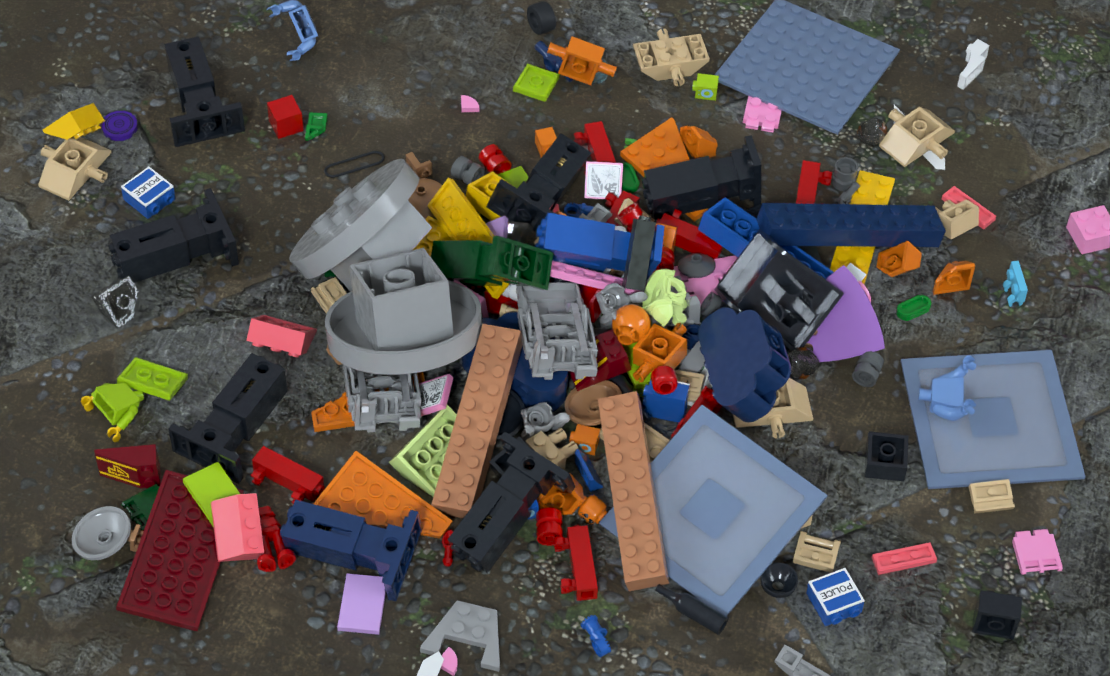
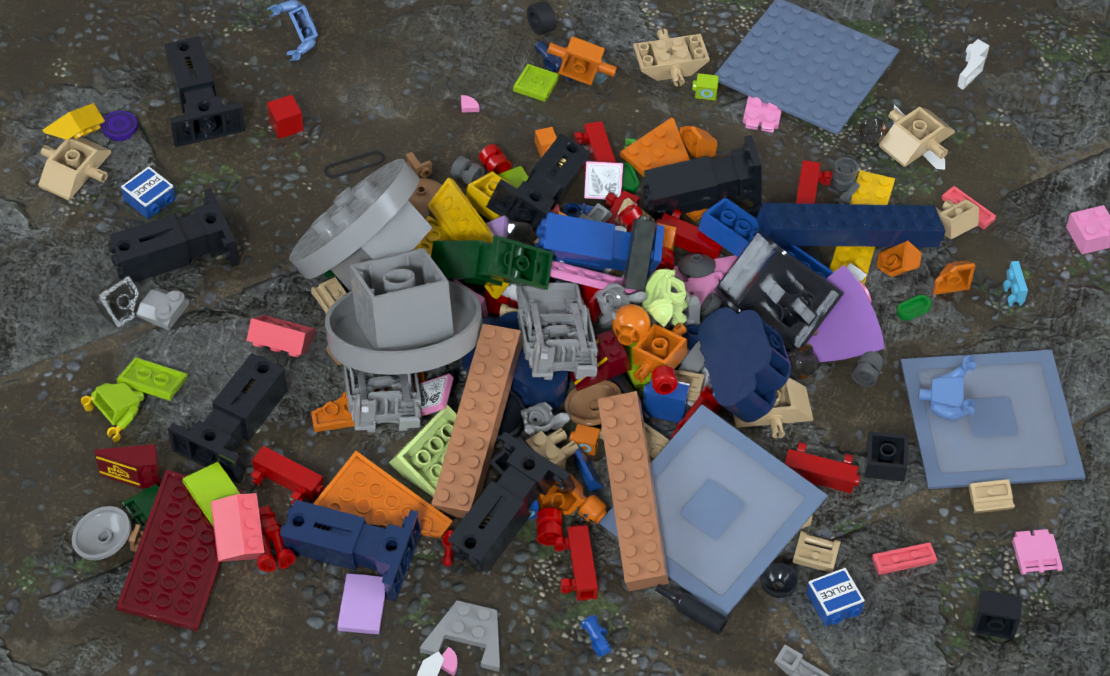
green slope [305,112,328,141] -> none
none -> light grey slope [136,288,189,331]
none -> red brick [784,442,861,494]

